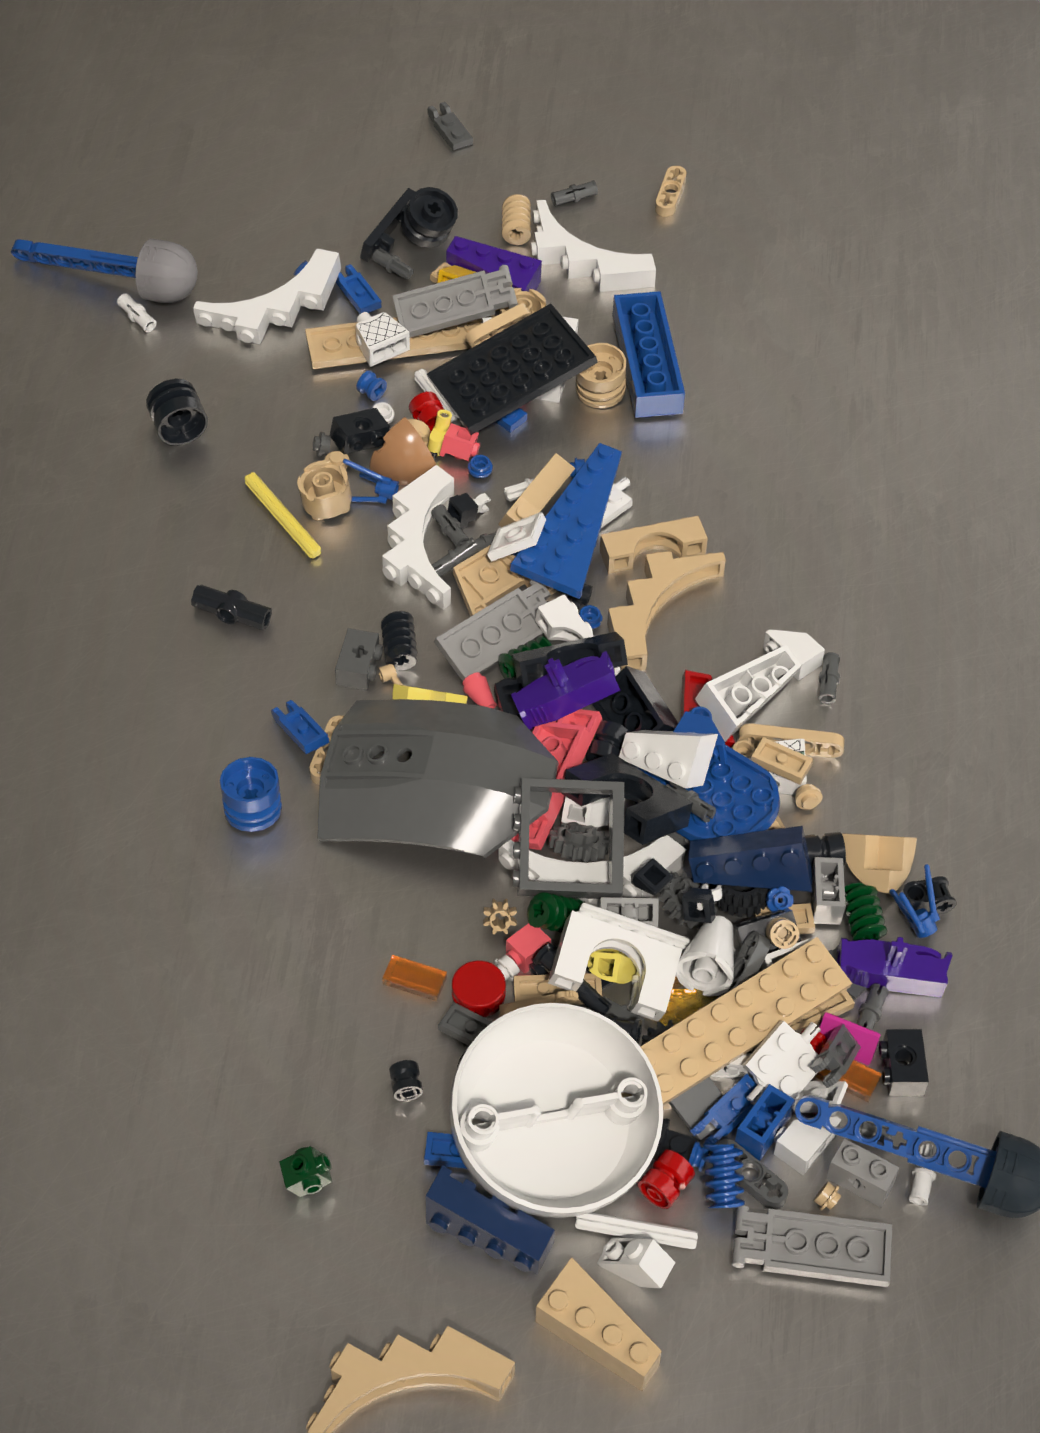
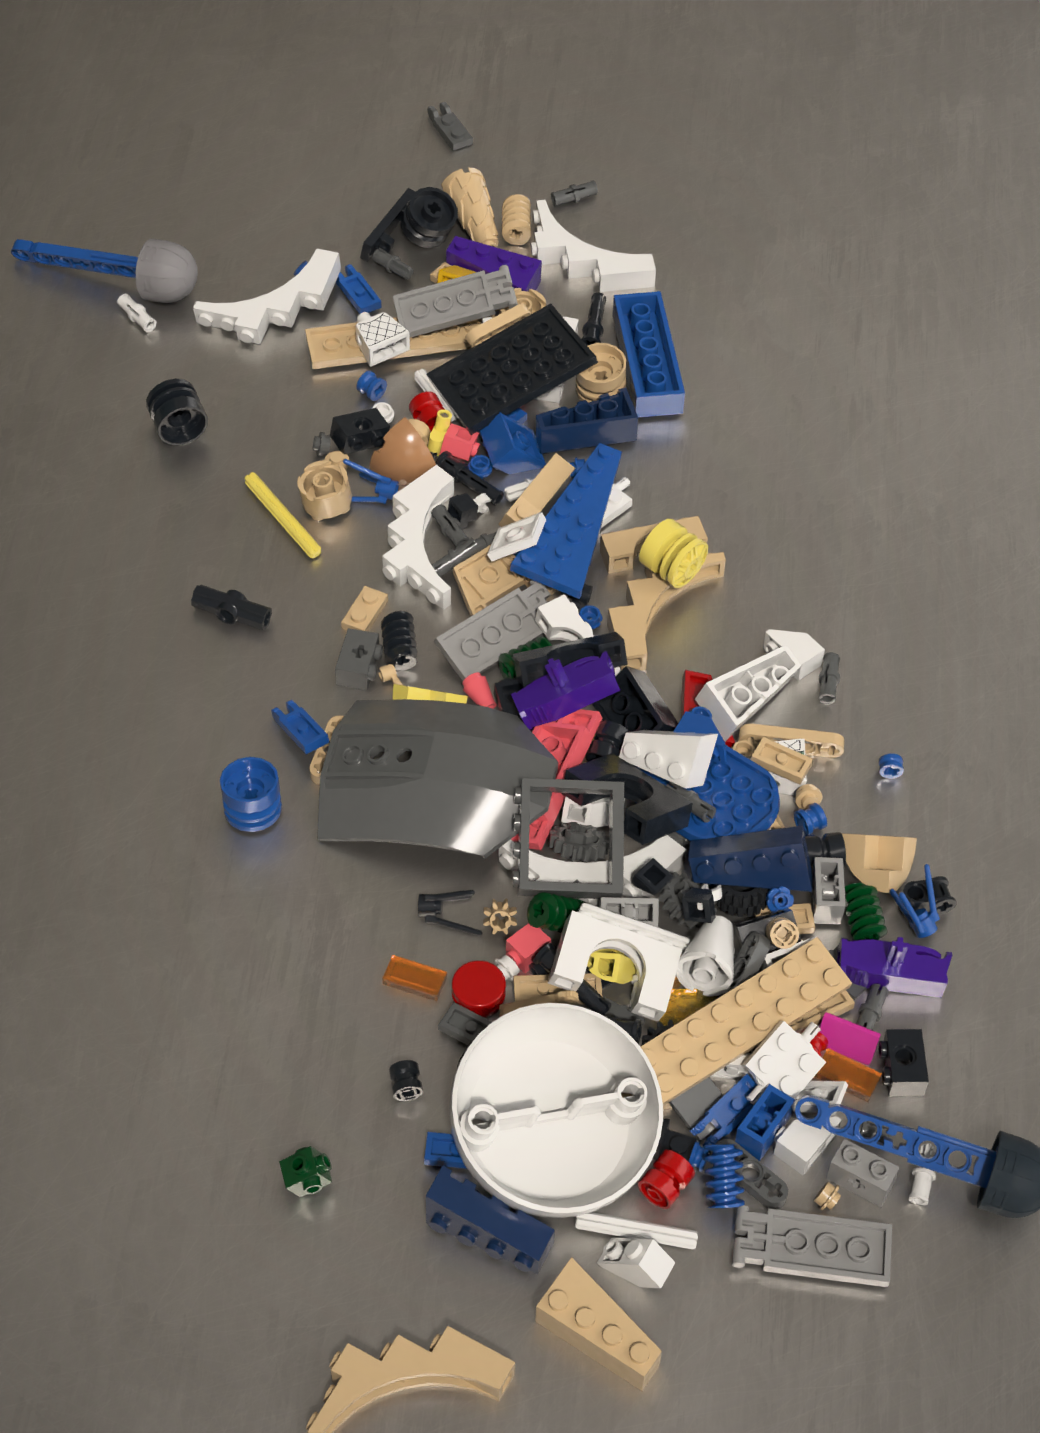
tan beam [655,166,687,217] -> none
dark grey hinge [811,1024,861,1088] -> none
none -> tan plate [341,586,388,632]
none -> black plant [418,890,483,936]
none -> black pin [435,451,504,506]
none -> tan cone [441,168,499,248]
none -> blue slope [480,413,546,475]
none -> dark blue wedge [536,387,638,454]
none -> black pin [581,292,606,346]
none -> light yellow wheel [639,519,708,588]
none -> blue wheel [794,803,827,835]
none -> blue bush [878,754,904,779]

